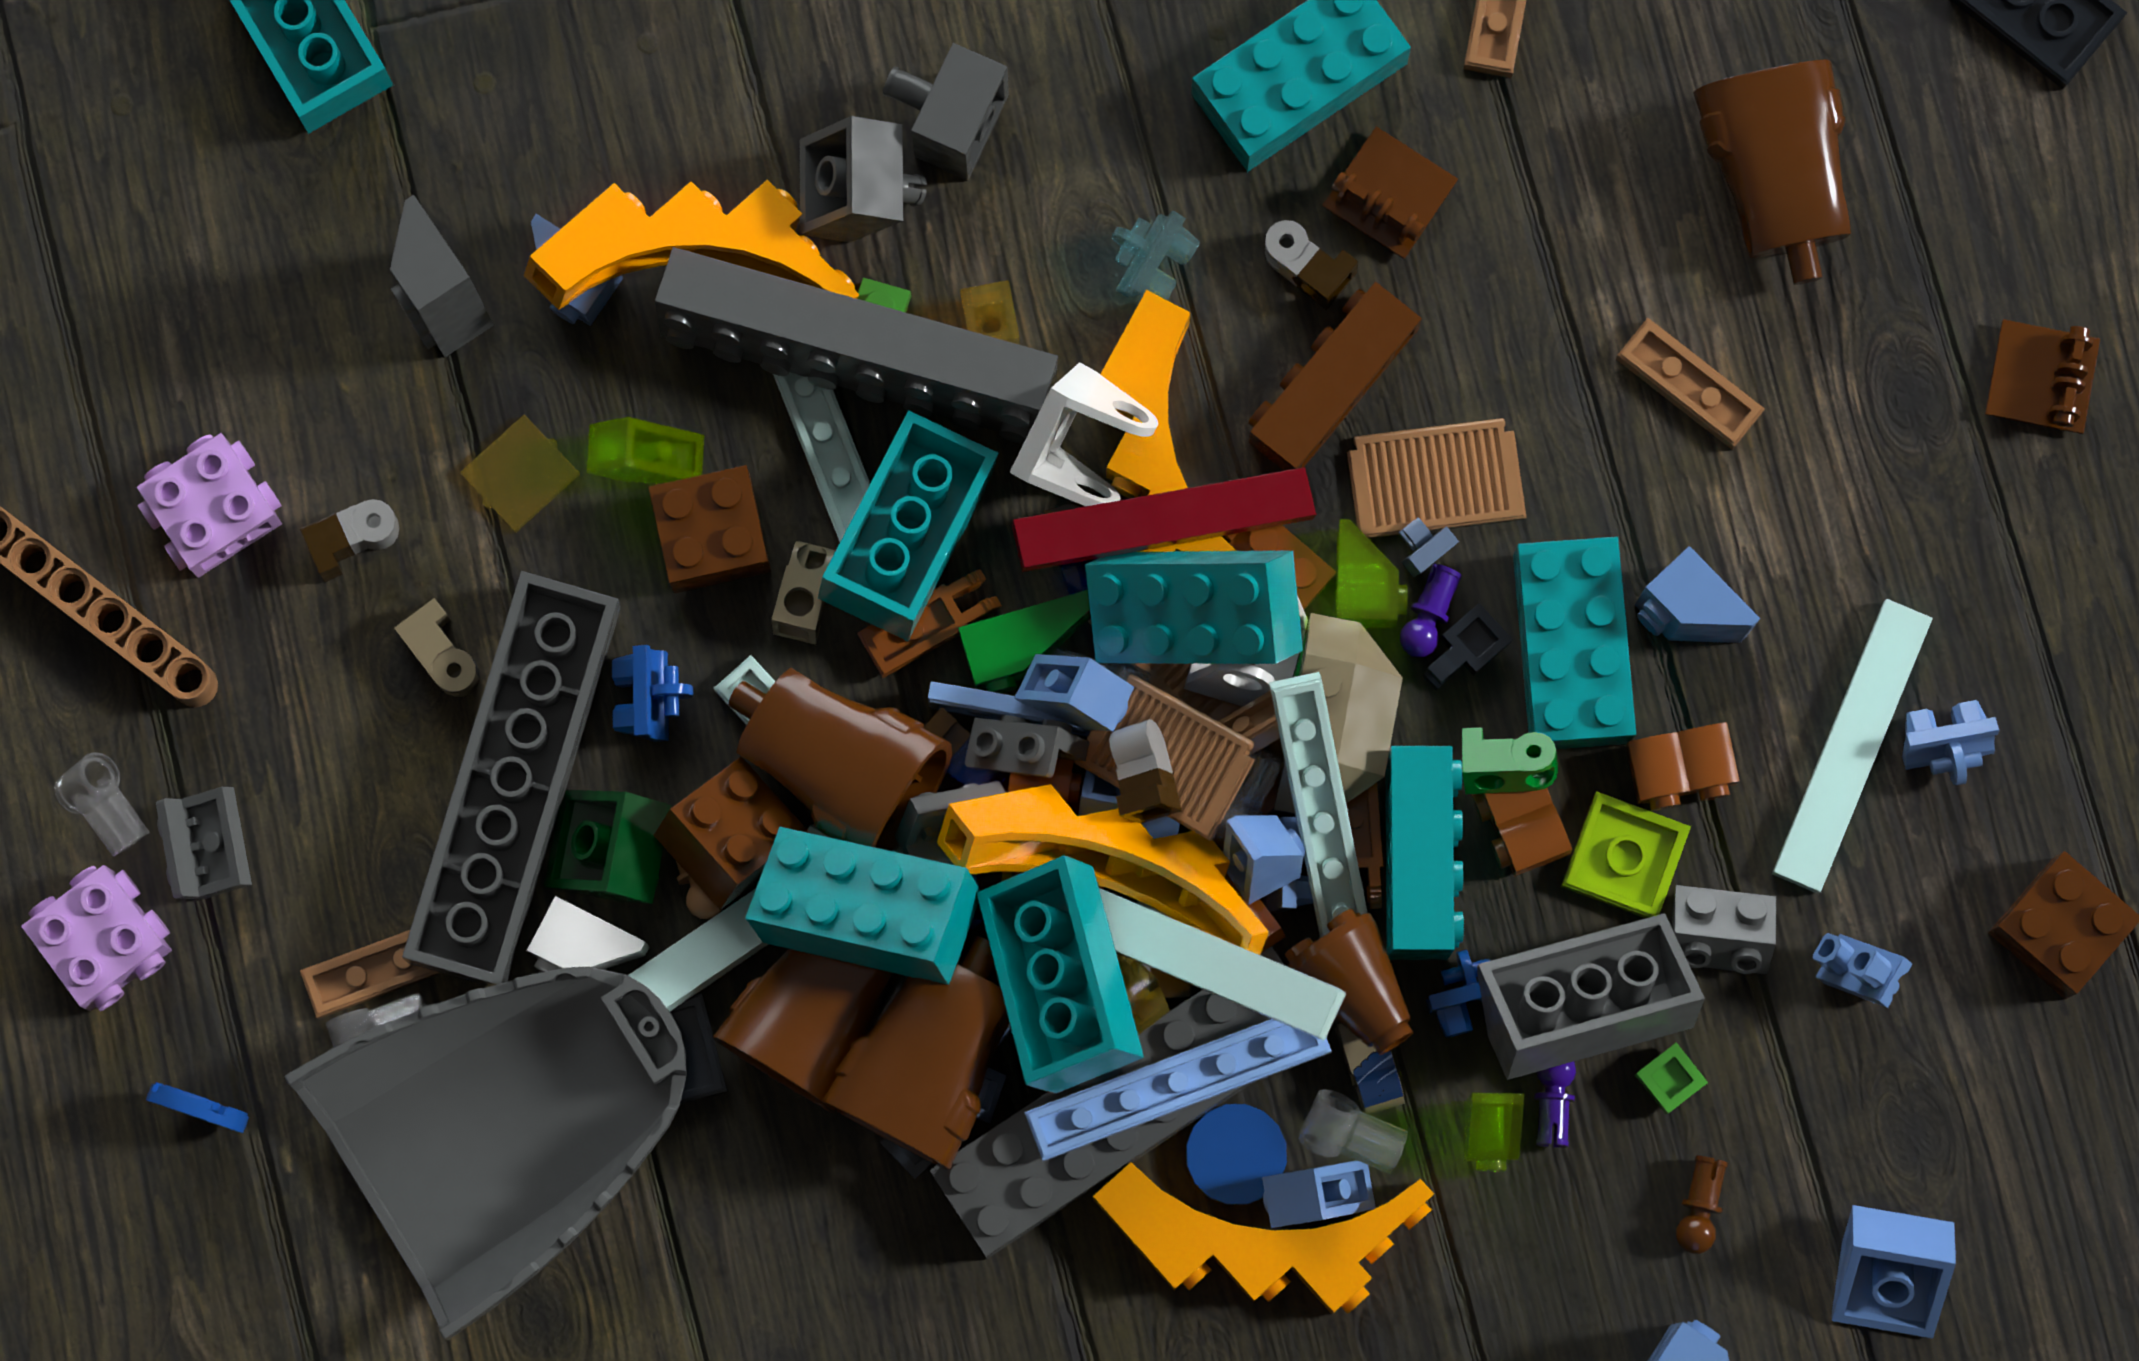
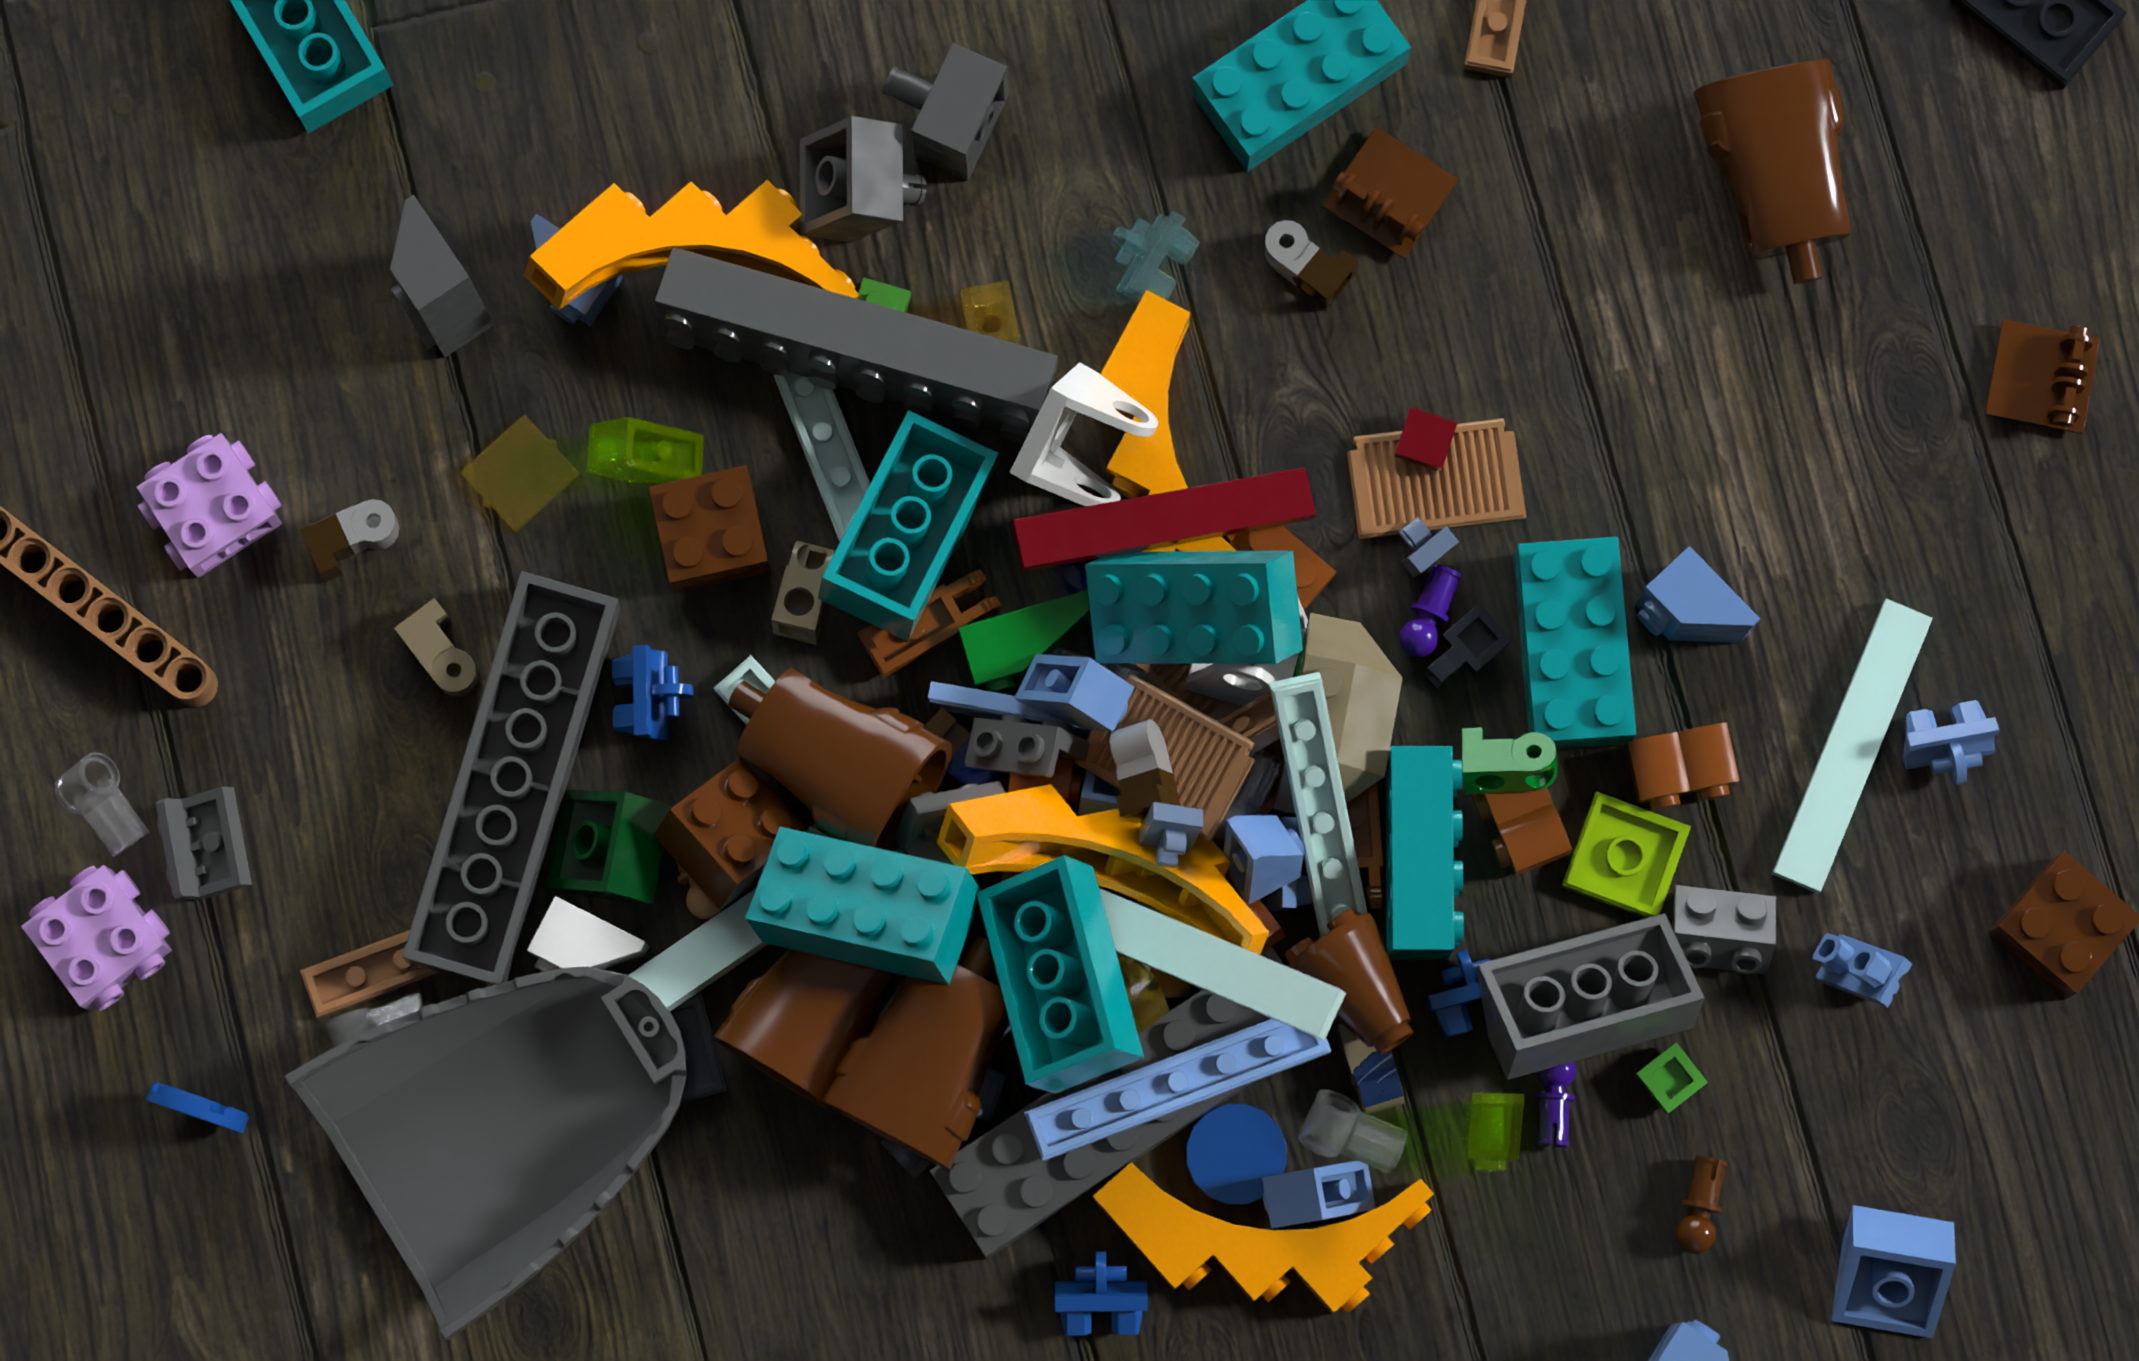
reddish brown brick [1248,281,1422,471] -> none
clear neon green slope [1335,519,1408,628] -> none
medium nougat tile [1616,318,1765,450] -> none
none -> blue hips [1055,1251,1148,1336]
none -> sand blue tile [1139,802,1203,868]
none -> dark red tile [1394,407,1458,472]

